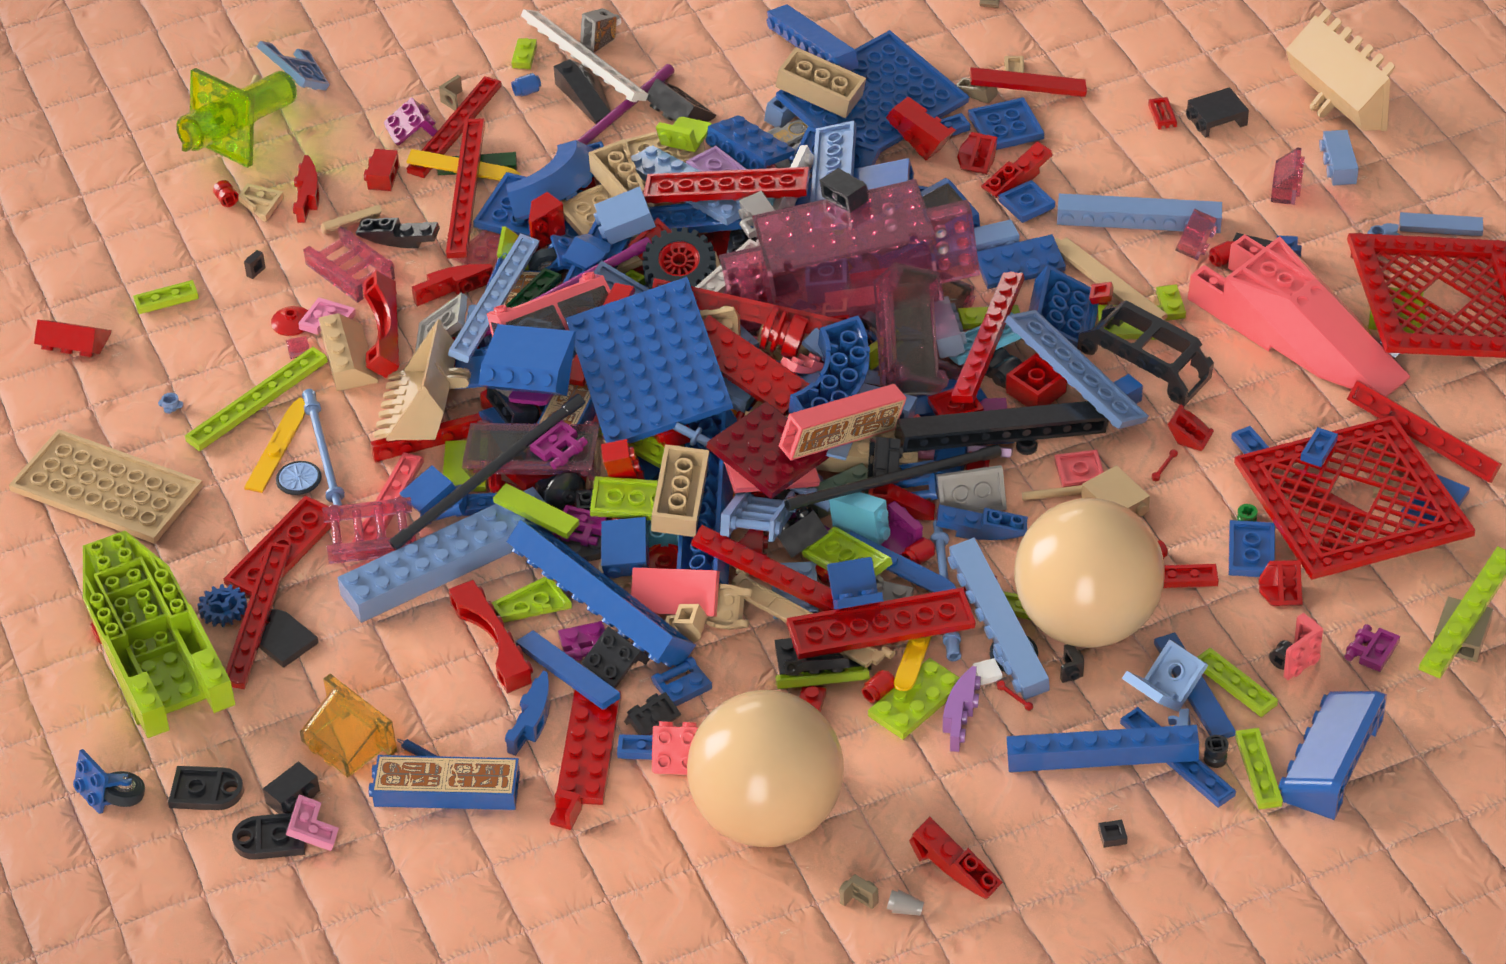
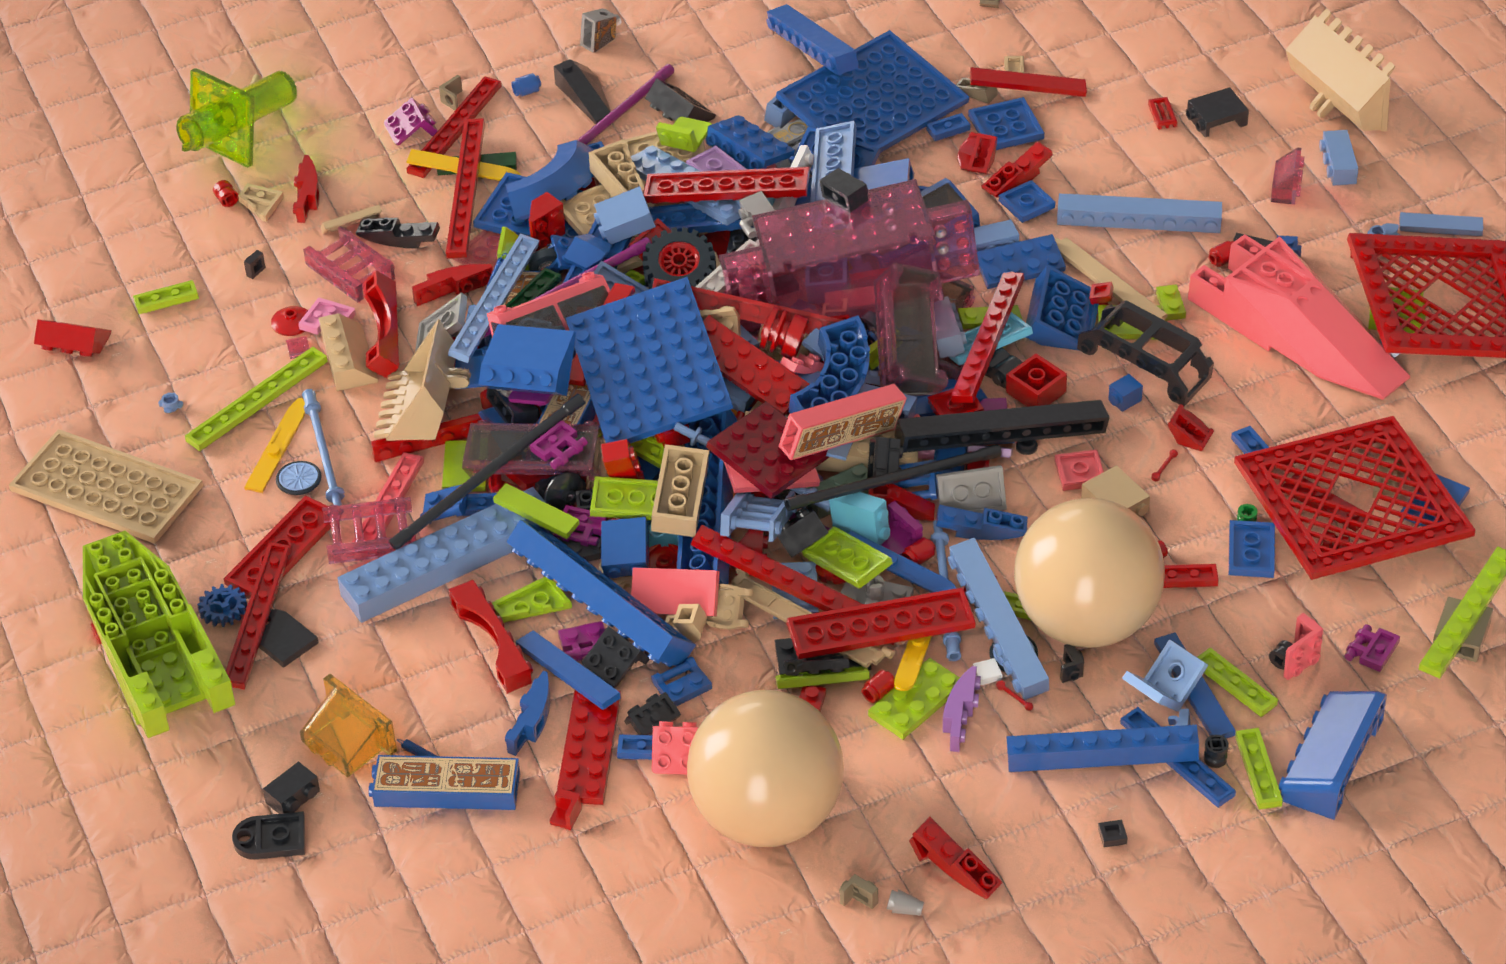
blue plate [73,749,145,814] -> none
black tile [168,766,244,810] -> none
medium blue wing [256,41,330,91] -> none
bright pink plate [286,795,339,851] -> none
red brick [364,149,400,191] -> none
blue tile [399,465,456,515] -> none
lime plate [511,38,537,69] -> none
white plate [521,9,648,102] -> none
tan brick [775,47,866,118] -> none
blue bracket [827,557,884,609] -> none
red wedge [886,97,956,161] -> none
medium blue plate [1005,310,1149,429] -> none
tan bar [1022,485,1082,501] -> none
clear pink brick [1175,209,1218,261] -> none
red slope [1259,560,1303,606] -> none
blue plate [1300,427,1338,467] -> none
red plate [1347,381,1502,483] -> none

